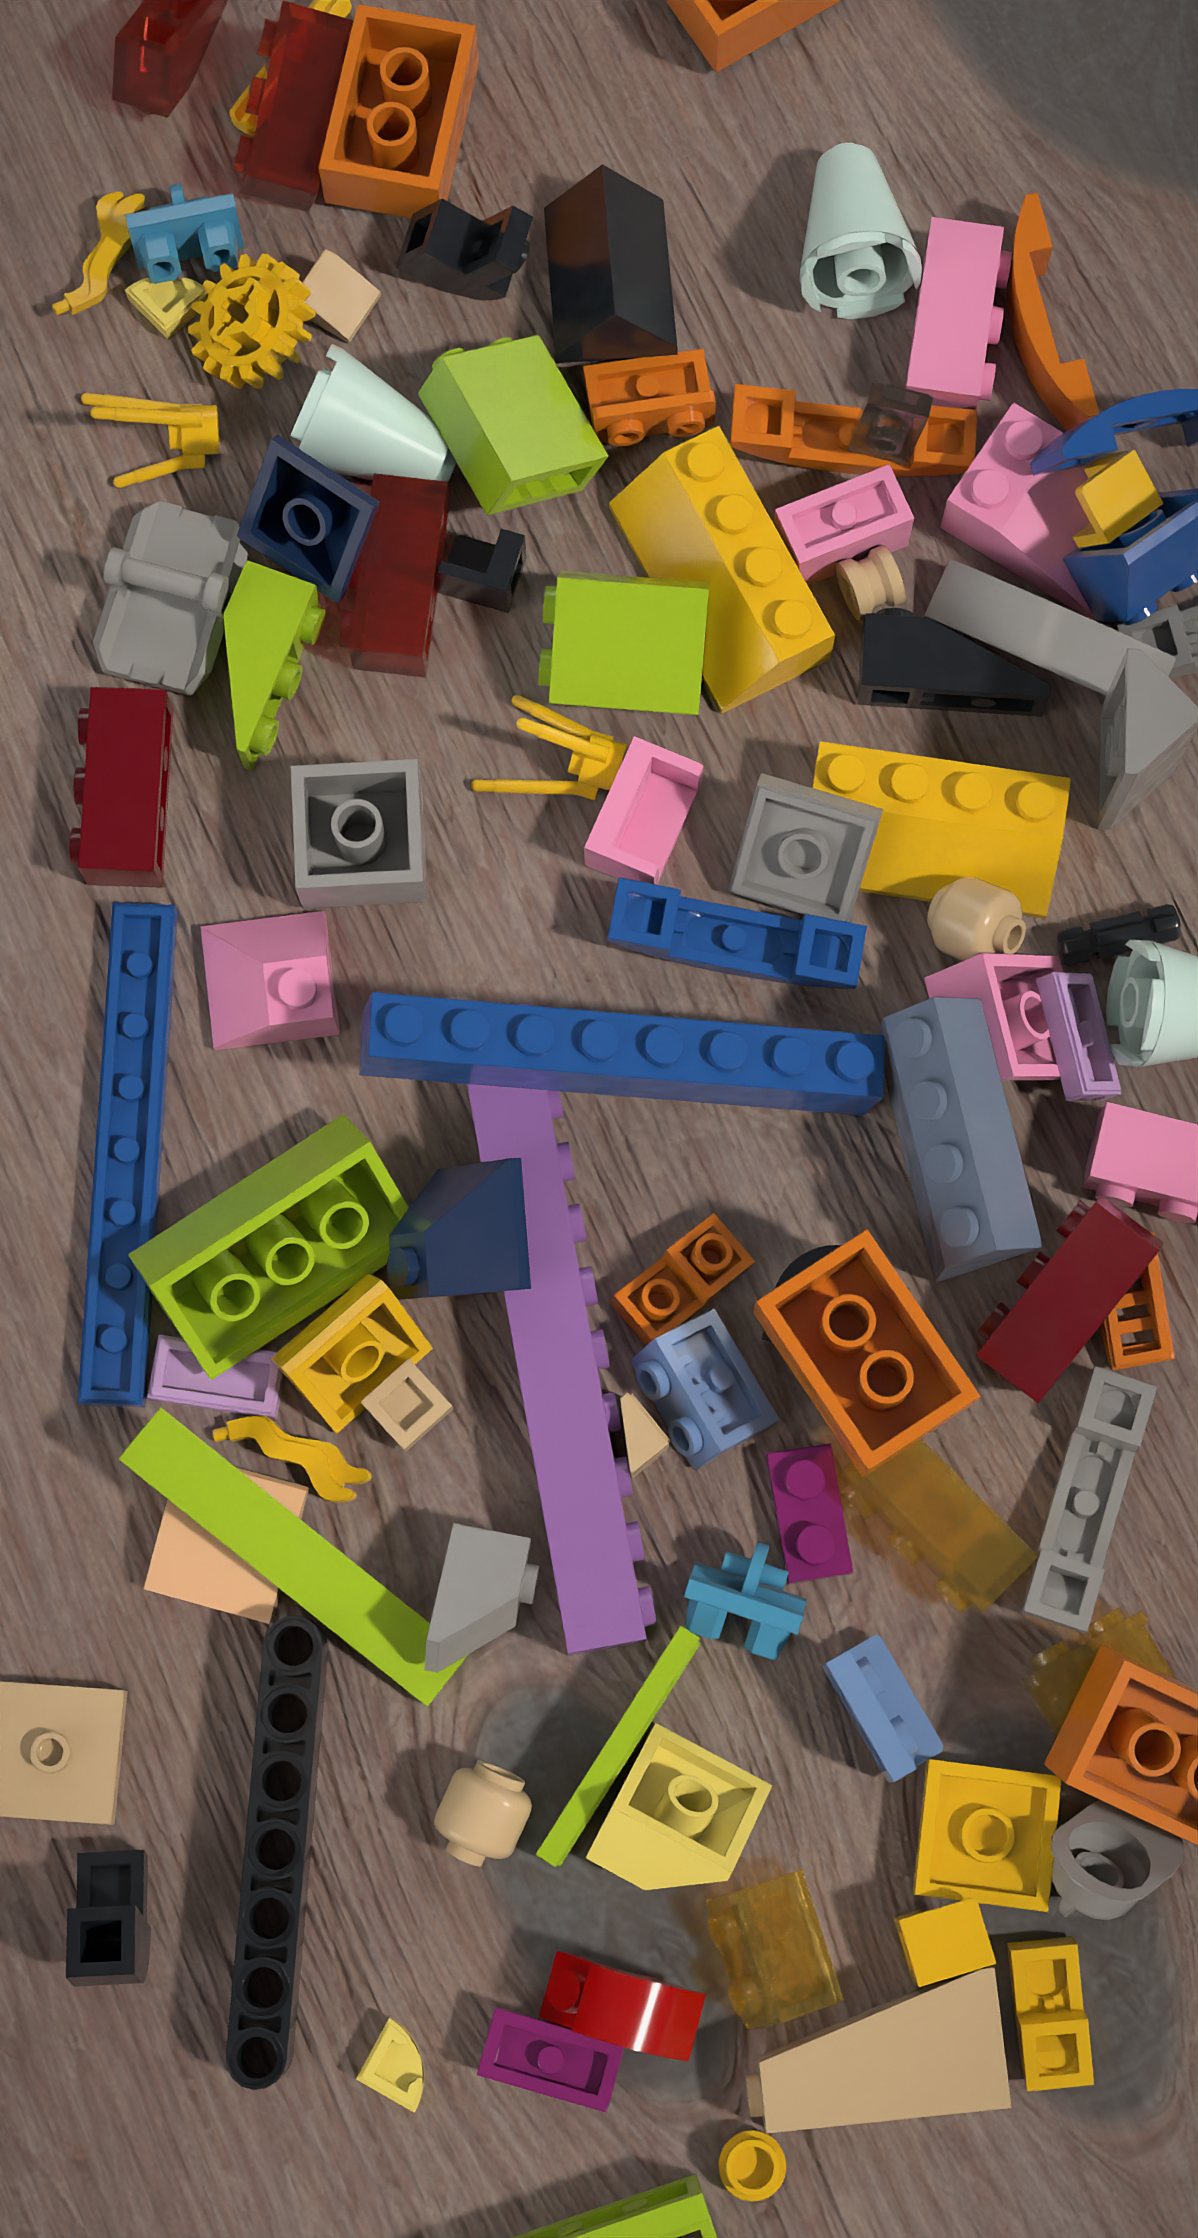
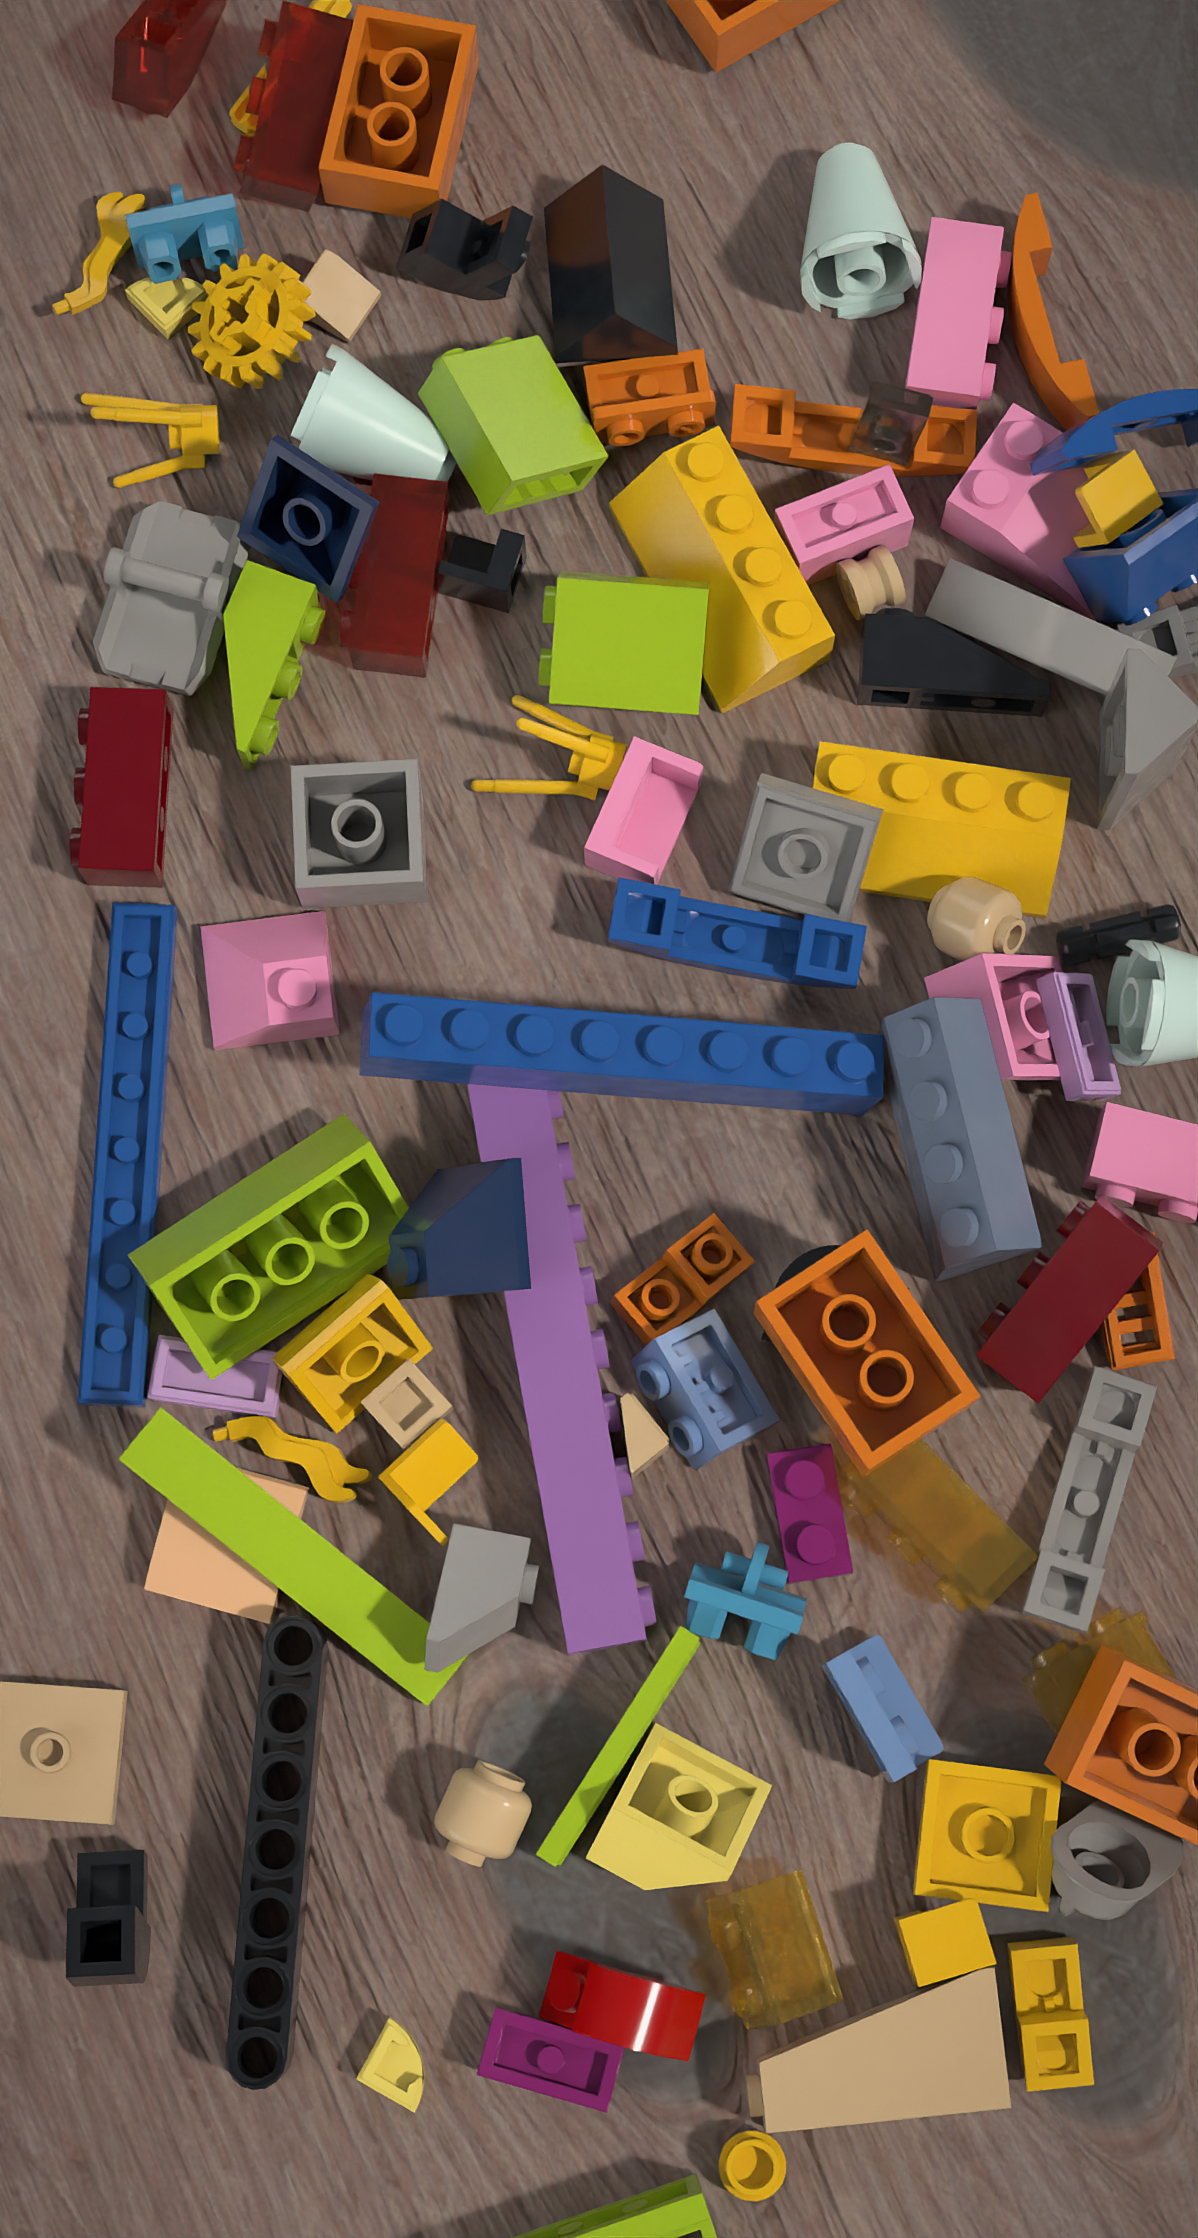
none -> yellow bracket [378,1419,478,1547]

